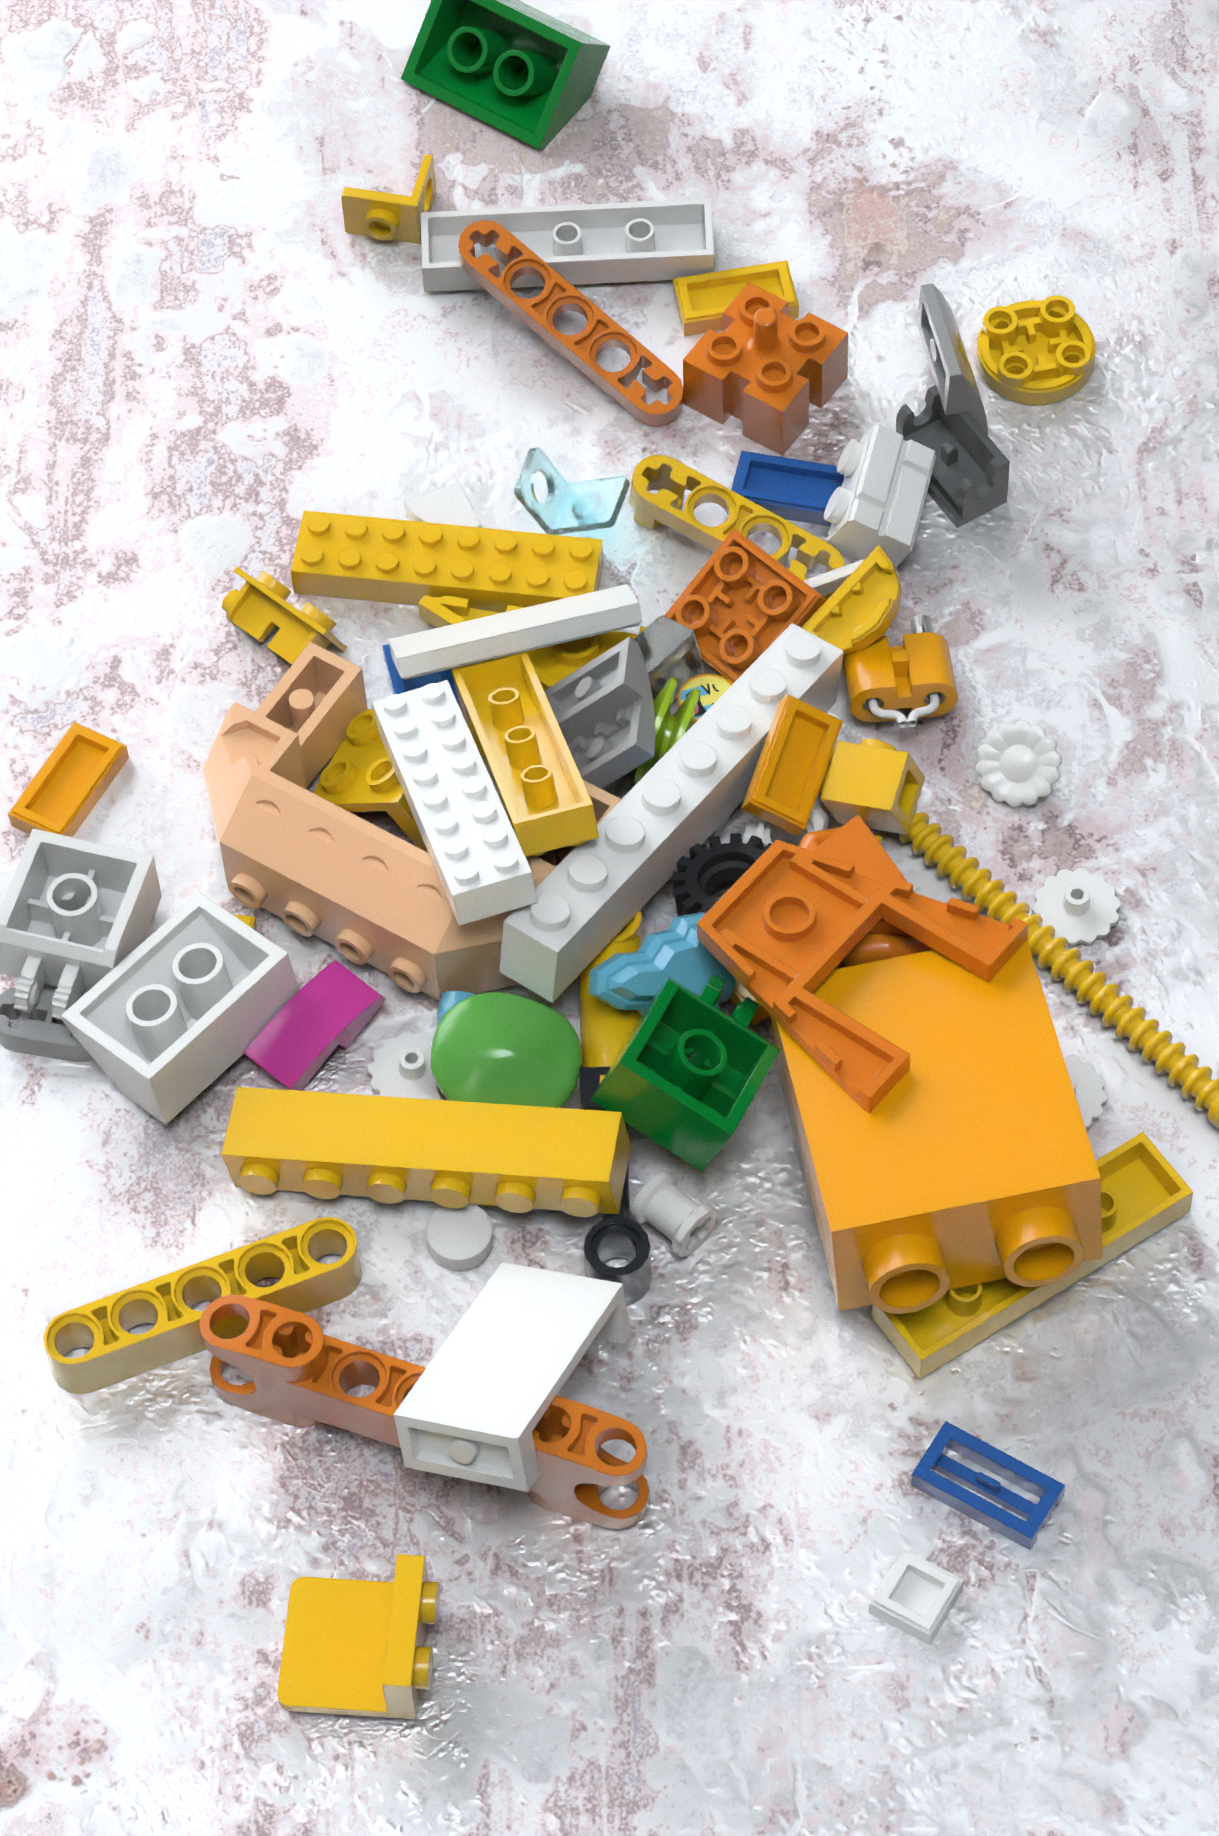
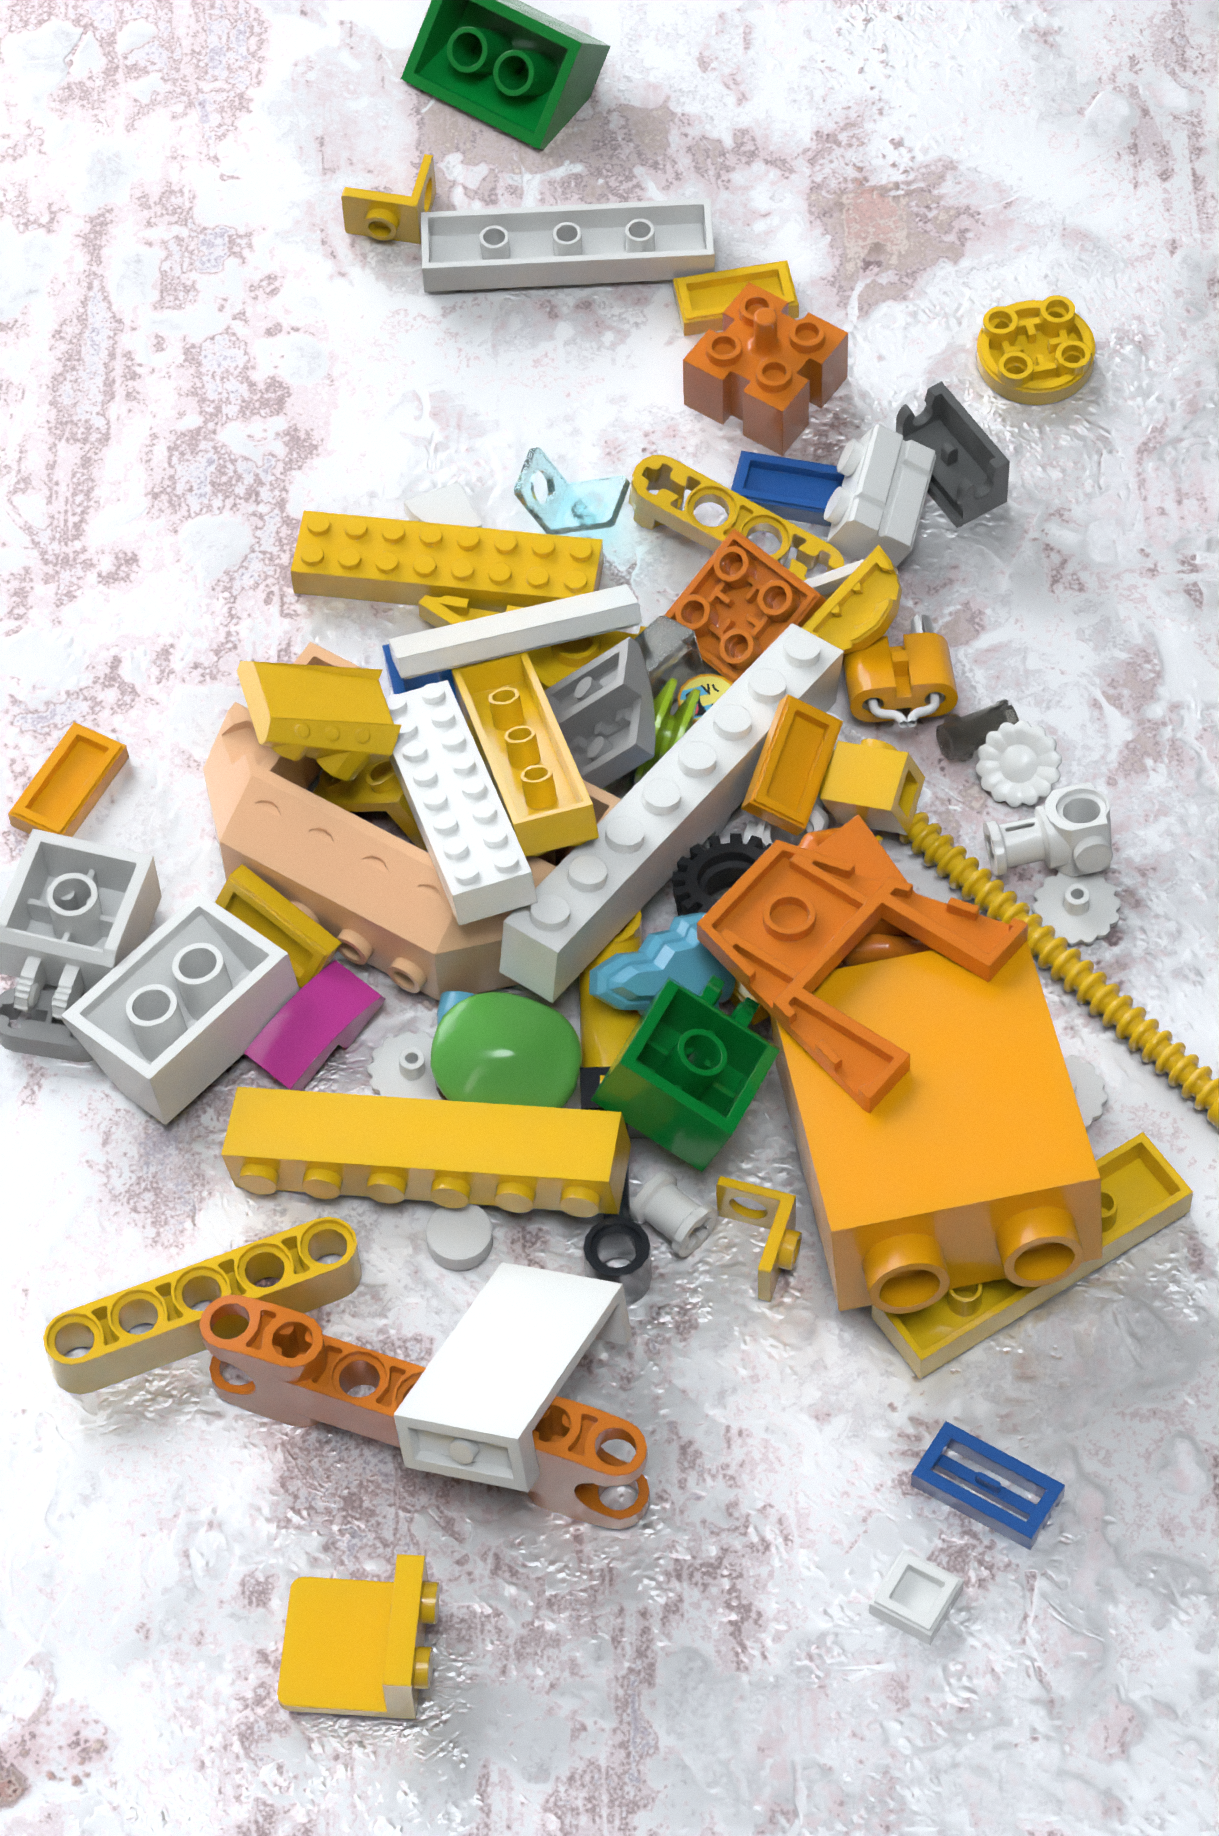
yellow hinge [222,567,347,665] -> none
orange beam [458,220,684,427] -> none
light grey slope [917,283,988,435] -> none
none -> yellow tile [215,864,342,988]
none -> yellow slope [237,661,402,782]
none -> yellow bracket [716,1176,802,1302]
none -> clear smoke pin [936,699,1019,762]
none -> white connector [983,781,1113,877]

